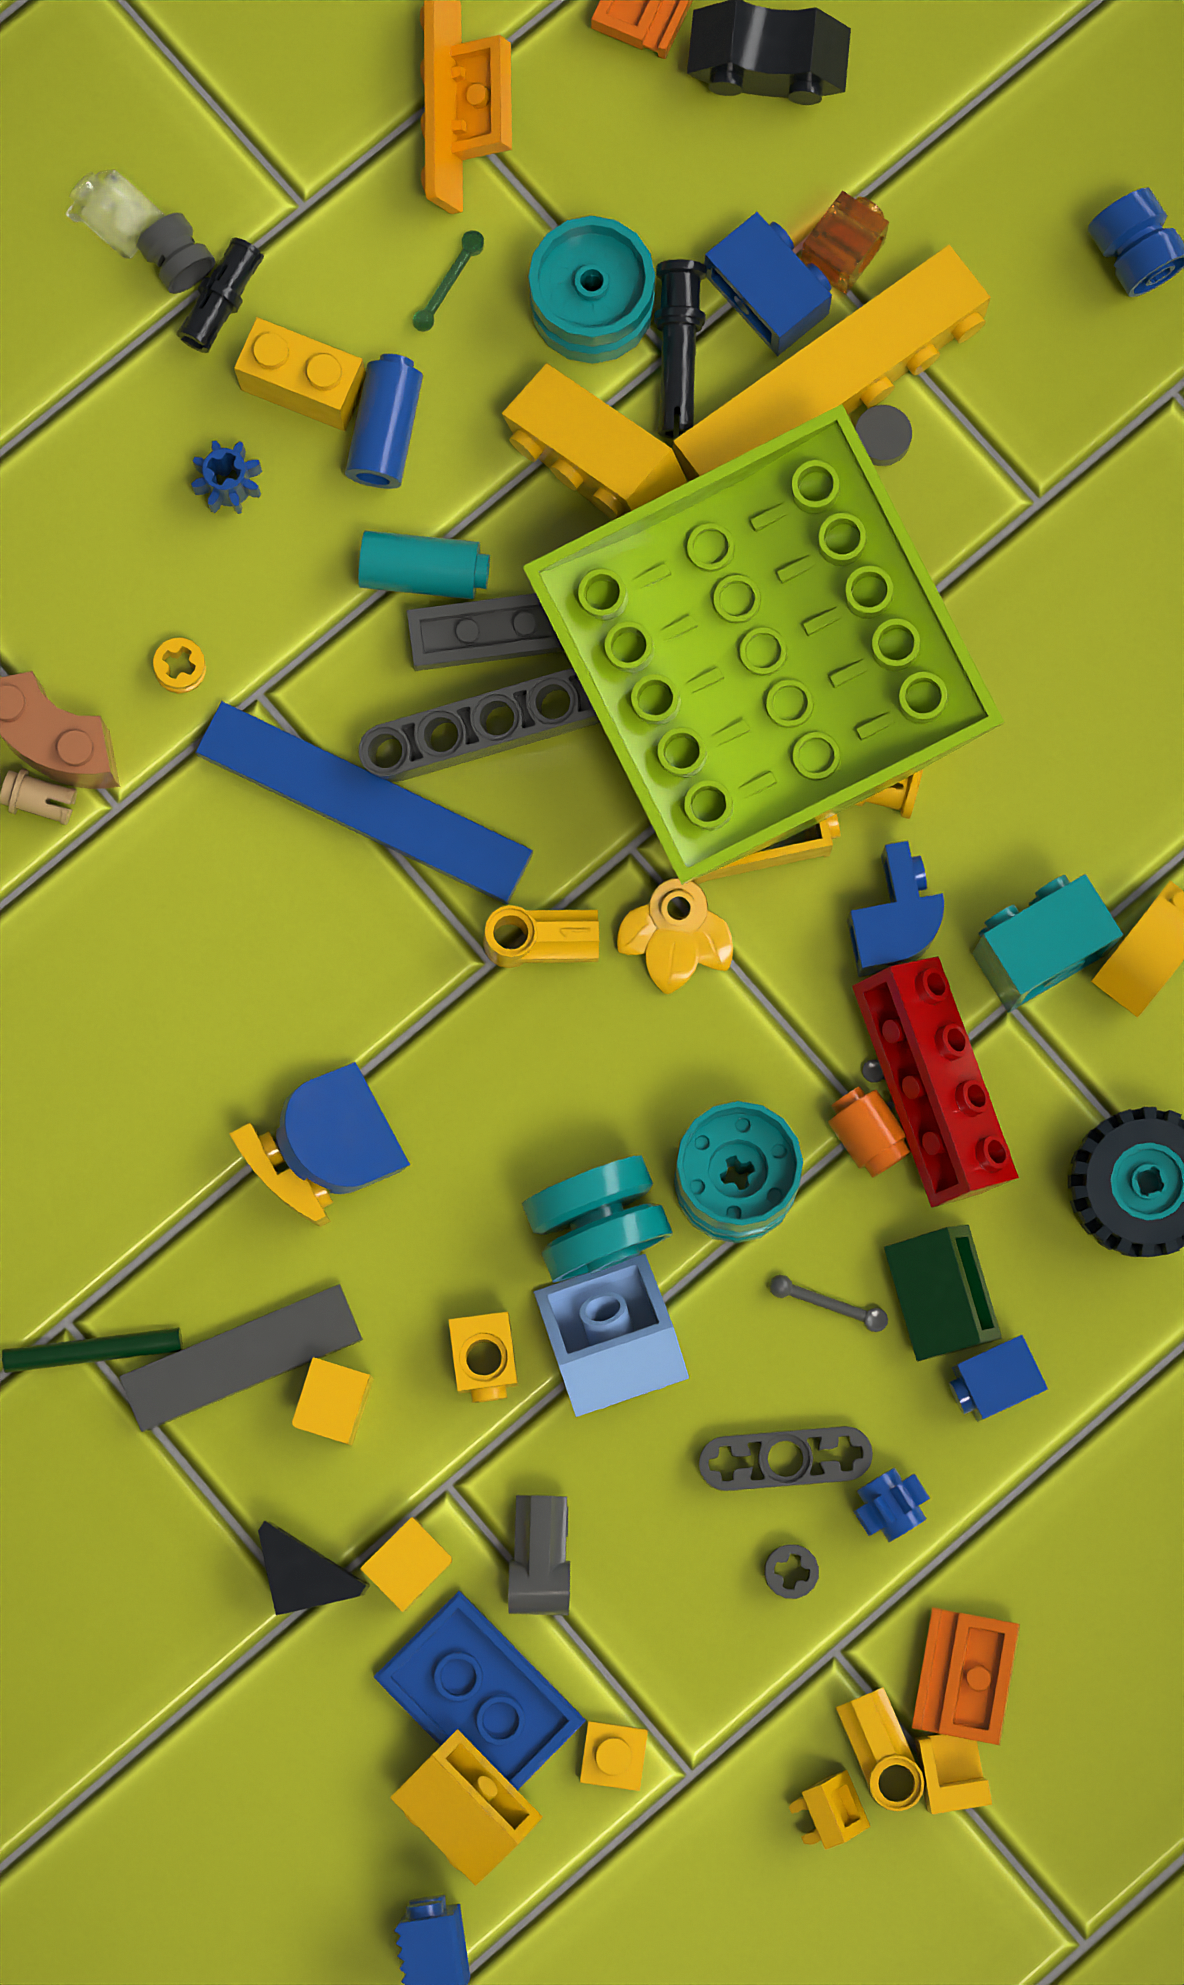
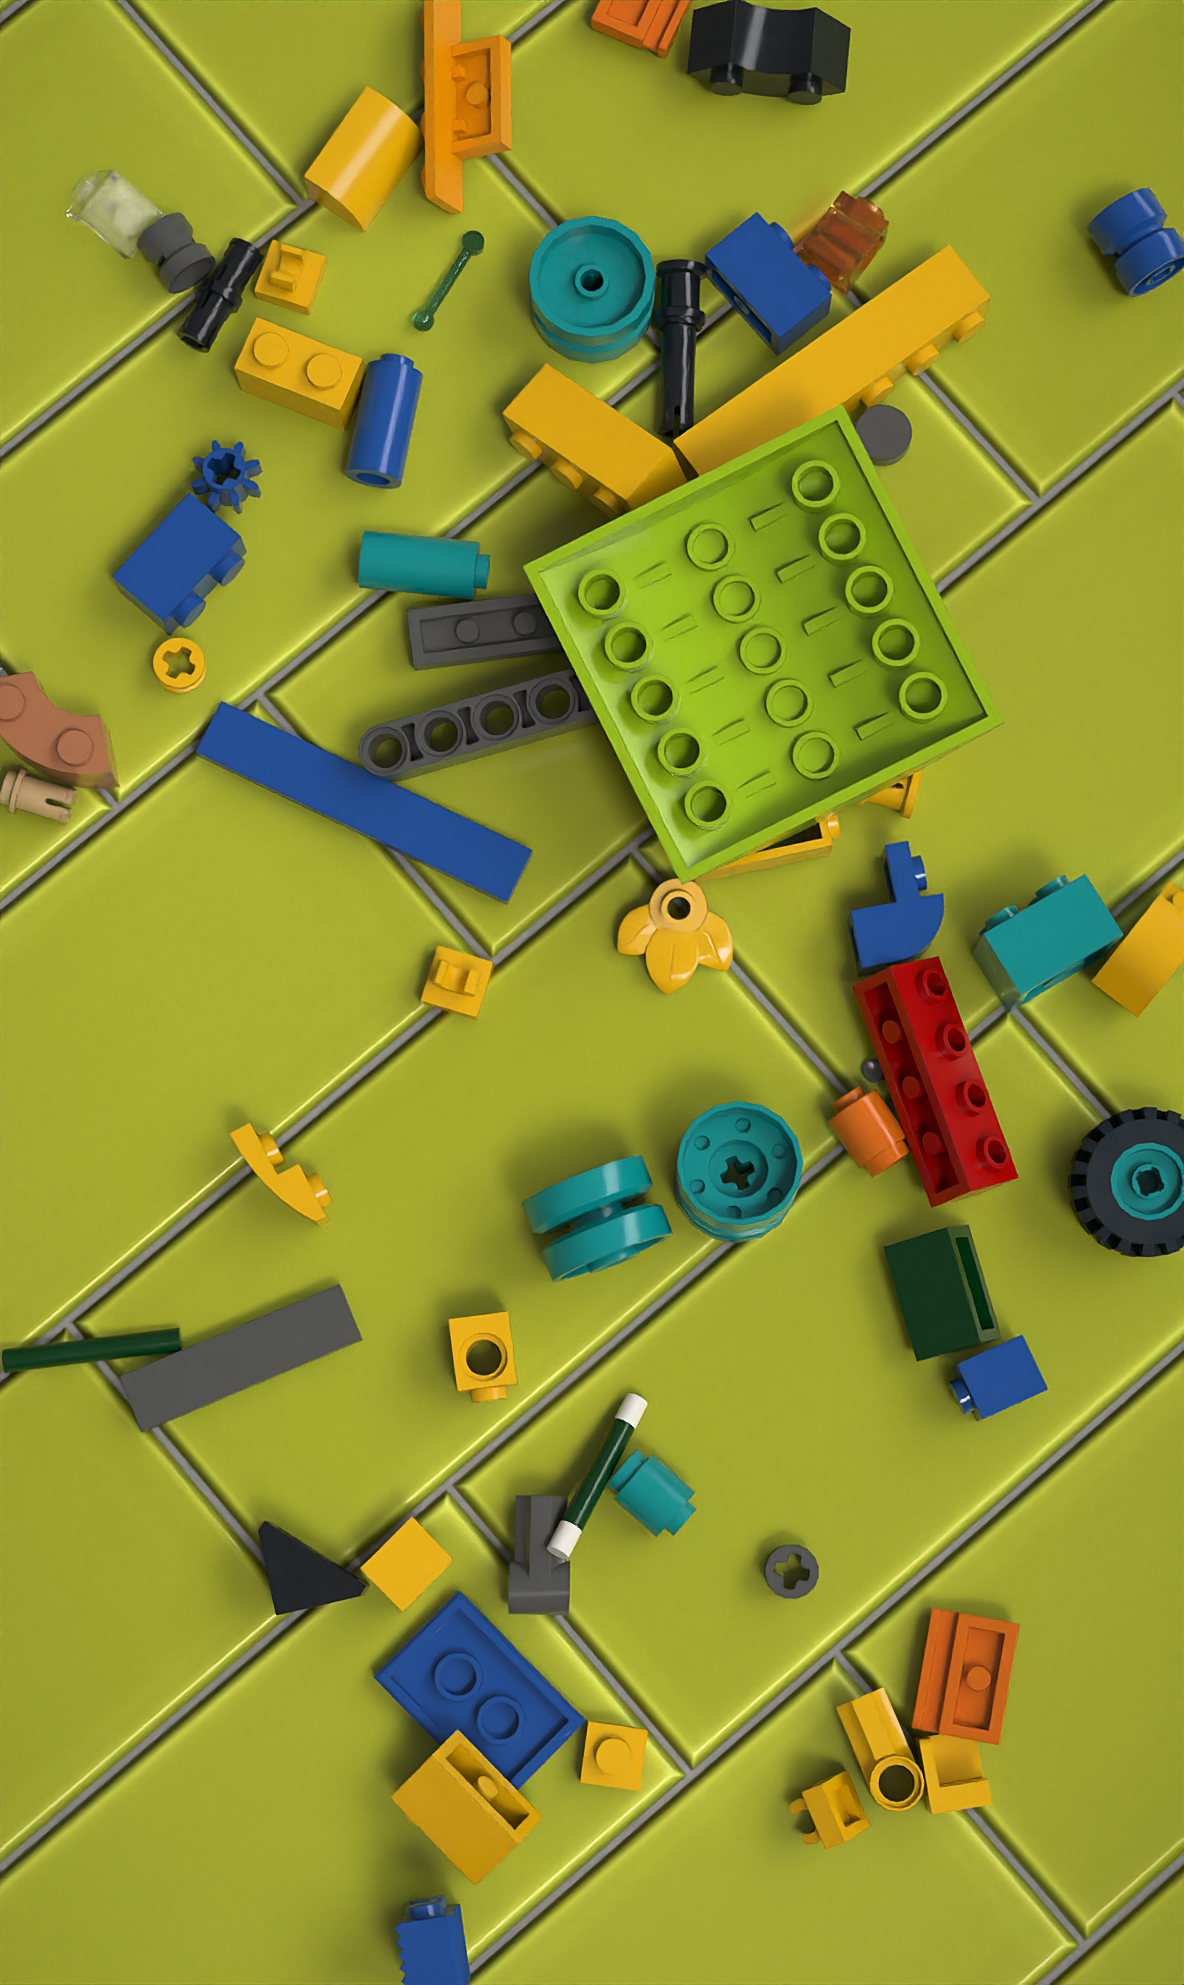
blue tile [276,1062,410,1194] -> none
yellow panel [292,1357,374,1446] -> none
yellow piece [483,905,599,968] -> none
light blue slope [534,1254,689,1417] -> none
dark grey beam [699,1426,873,1491] -> none
dark grey hinge [769,1275,888,1332] -> none
blue gear [853,1467,930,1542] -> none
none -> blue brick [112,492,247,635]
none -> yellow tile [254,239,328,315]
none -> yellow brick [304,86,425,232]
none -> yellow tile [420,945,494,1020]
none -> dark green bar [547,1393,648,1559]
none -> teal brick [607,1449,697,1537]

